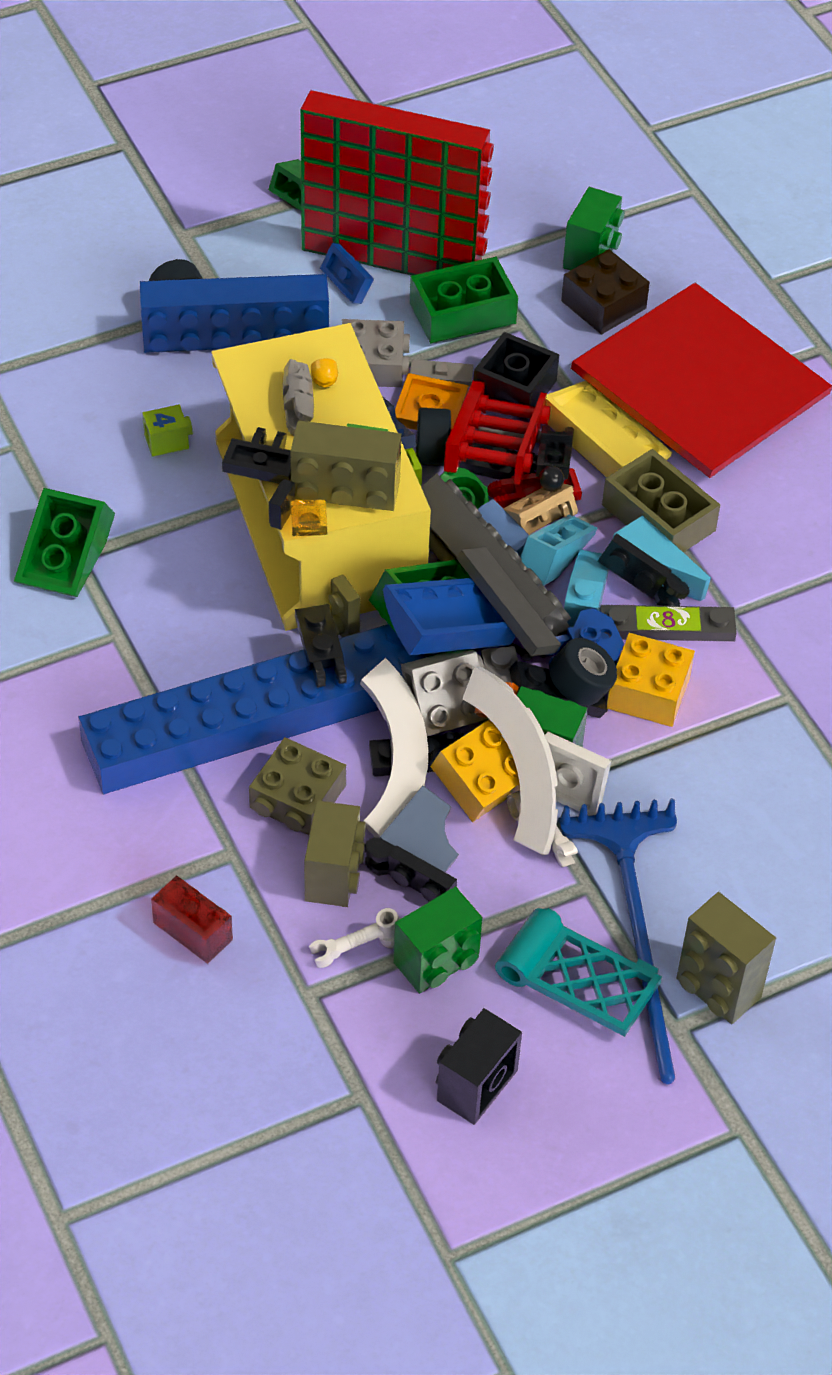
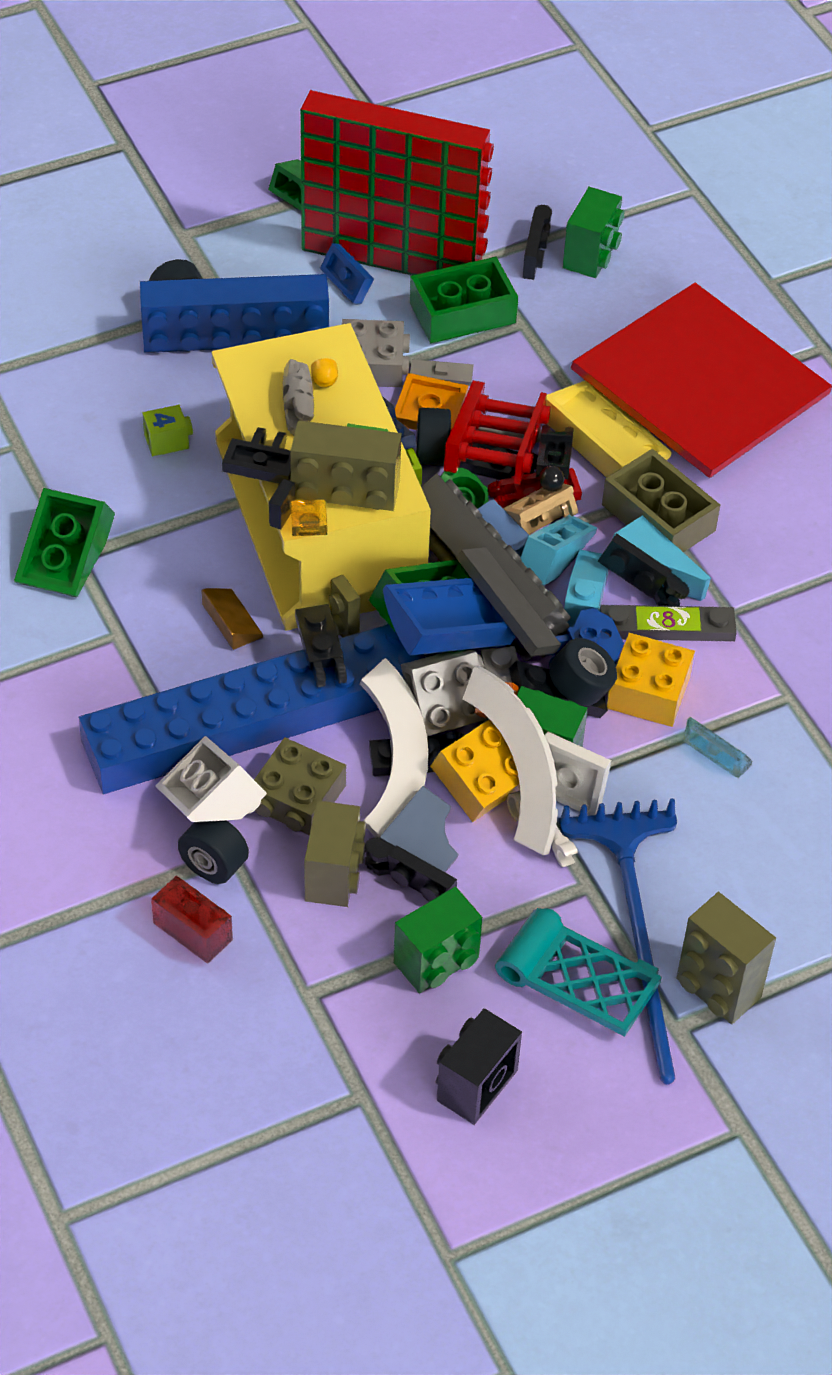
white brick [309,908,401,968] -> none
black brick [474,332,559,420] -> none
dark brown brick [561,249,650,335] -> none
none -> white slope [155,736,267,822]
none -> black wheel [178,820,249,884]
none -> pearl gold slope [201,588,263,650]
none -> black hinge [523,204,552,280]
none -> clear light blue slope [683,717,753,778]

